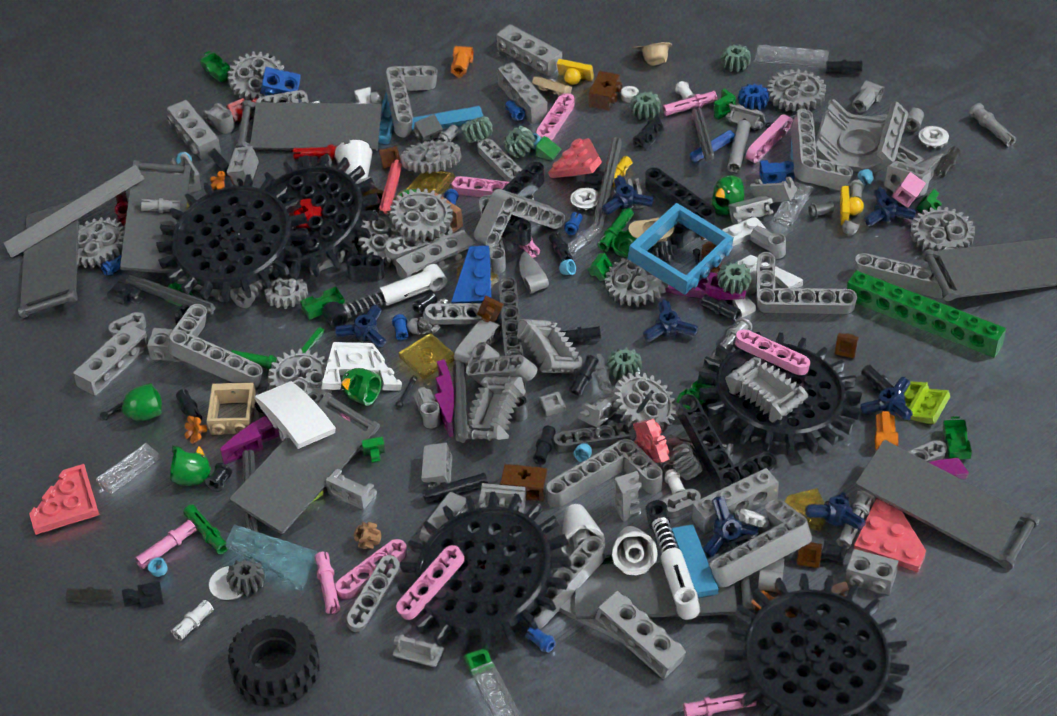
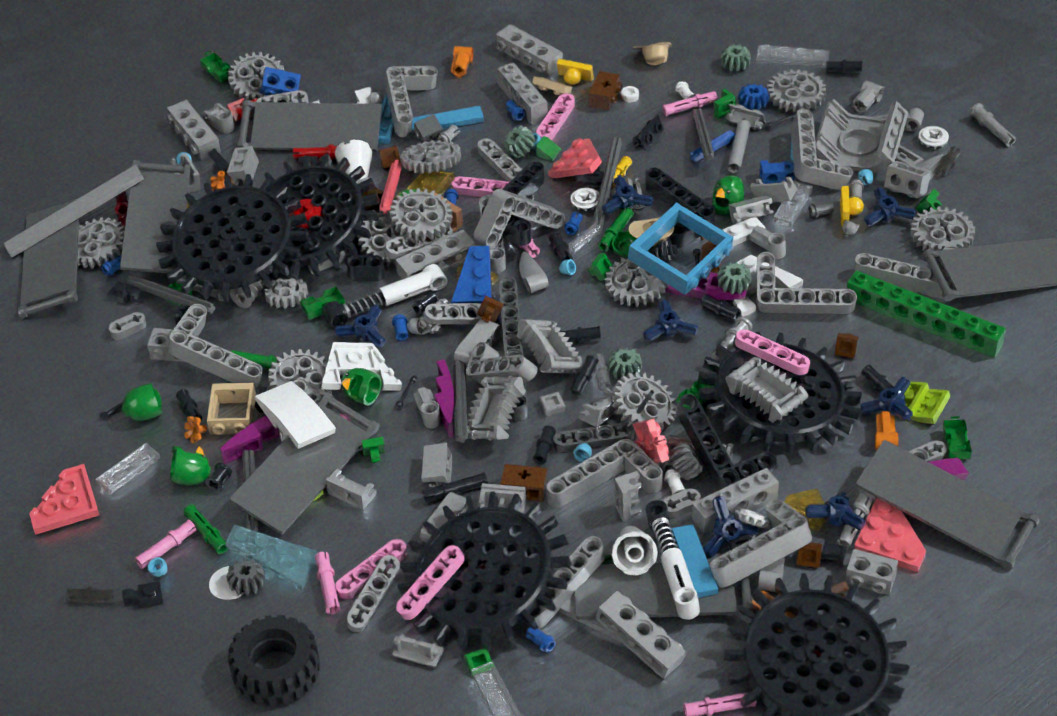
light grey brick [73,323,149,396] -> none
light grey pin [141,198,181,214] -> none
white pin [171,600,214,641] -> none
green piece [301,327,324,353] -> none
medium nougat gear [354,522,381,550] -> none
clear yellow plate [399,333,455,379] -> none
sand green gear [461,116,493,143] -> none
white cone [561,504,605,556] -> none
sand green gear [630,91,661,120] -> none
bright pink beam [746,114,793,163] -> none
bright pink slope [891,172,926,208] -> none

